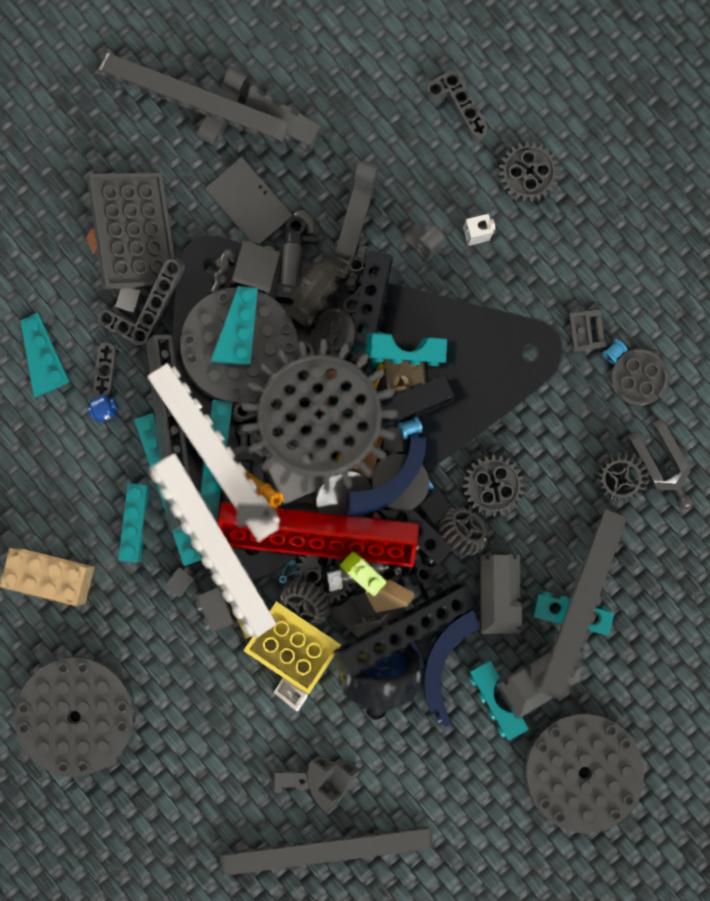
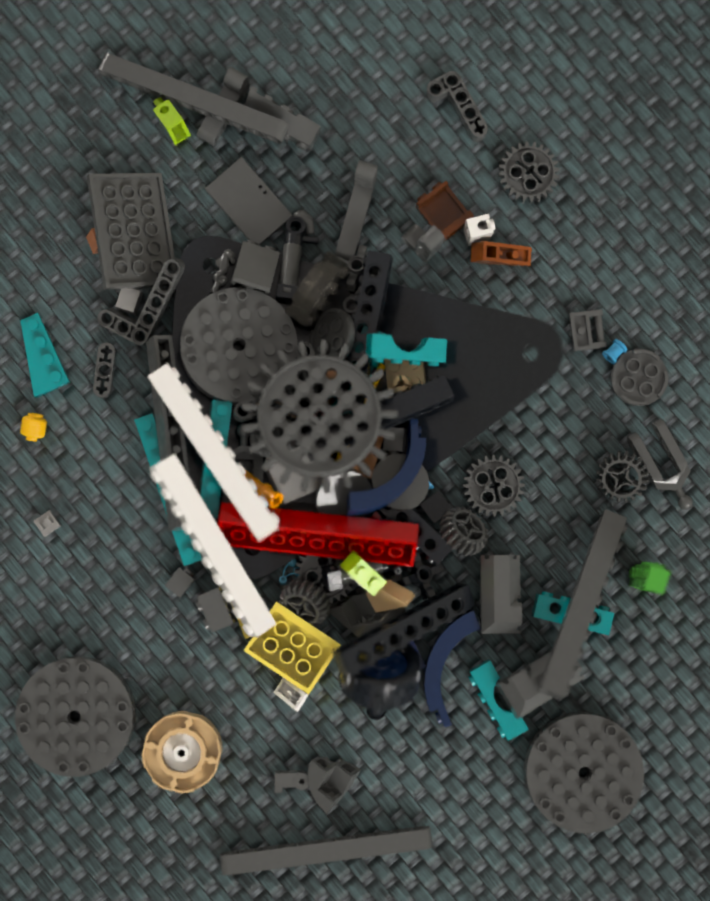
tan hose [0,548,95,606] -> none
blue head [88,394,118,422] -> none
teal arch [119,483,150,563] -> none
teal wing [211,286,258,366] -> none
dark grey leg [237,504,275,527] -> none
dark azure bush [397,415,422,439] -> none
none -> yellow head [20,413,47,442]
none -> light grey tile [34,510,61,537]
none -> tan piece [142,711,223,793]
none -> lime torso [152,97,191,145]
none -> reddish brown panel [416,180,474,242]
none -> dark orange slope [471,241,532,266]
none -> bright green brick [628,562,671,594]

